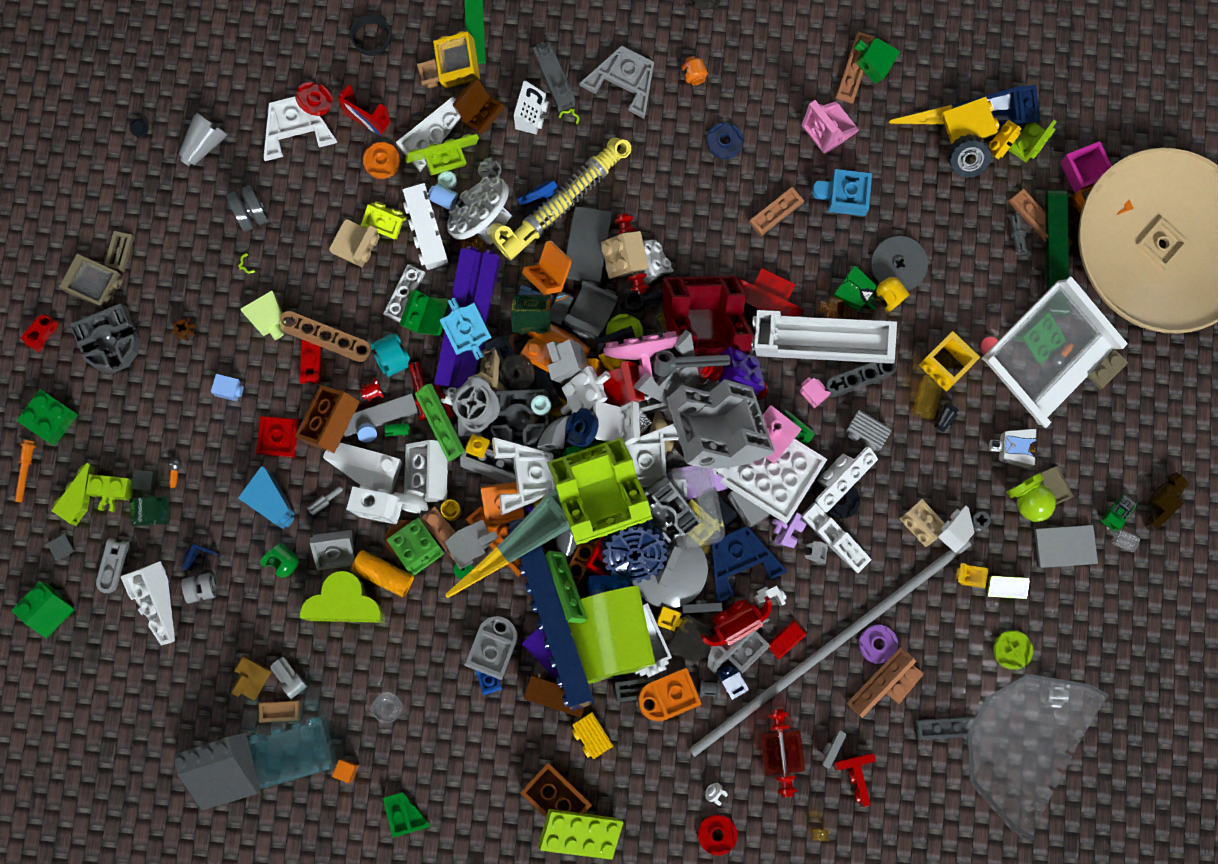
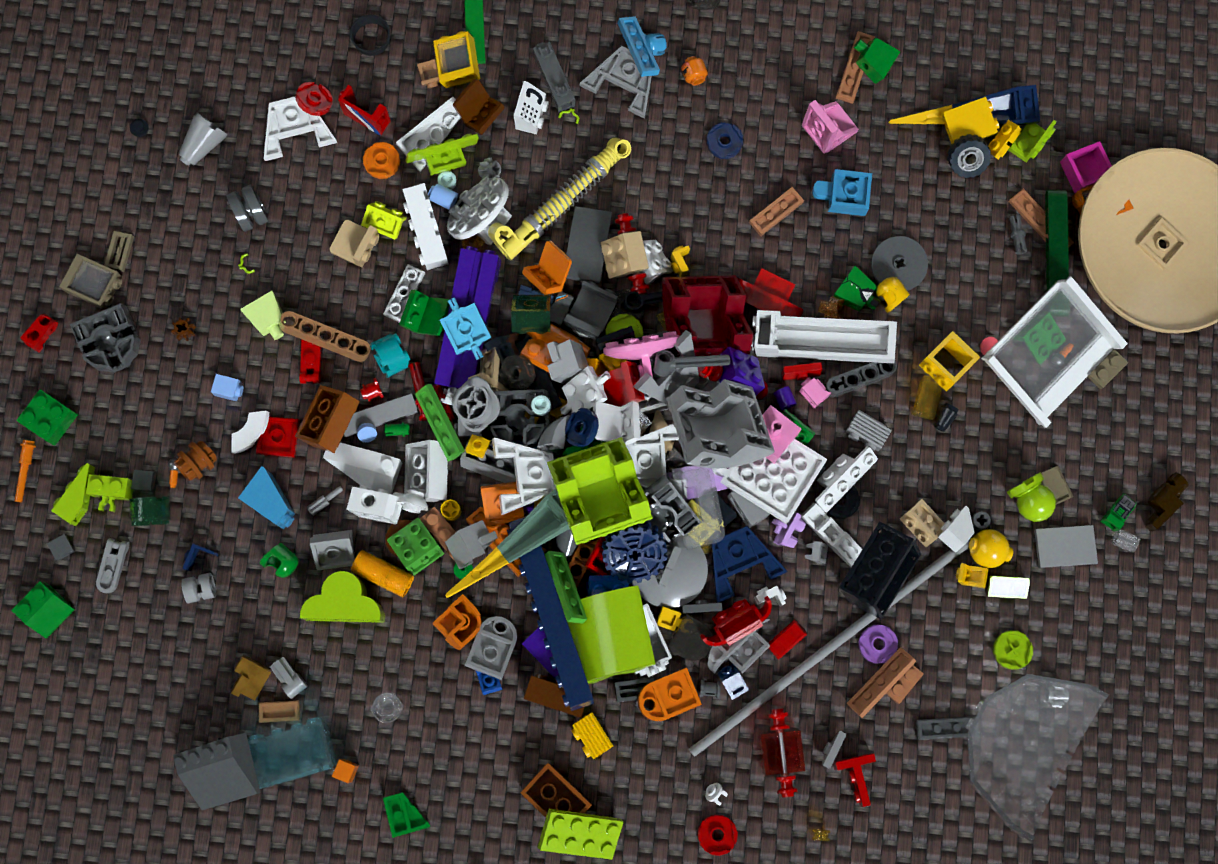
white wedge [121,561,175,645] -> none
blue wing [517,181,557,206] -> none
torso [989,429,1036,468] -> none
none -> dark orange piece [174,441,217,481]
none -> white tile [232,411,269,454]
none -> orange brick [433,594,481,650]
none -> dark azure plate [617,16,667,77]
none -> yellow bracket [670,245,690,277]
none -> dark purple beam [773,386,797,411]
none -> red plate [781,362,822,380]
none -> black hose [839,521,921,620]
none -> yellow brick [969,529,1013,568]

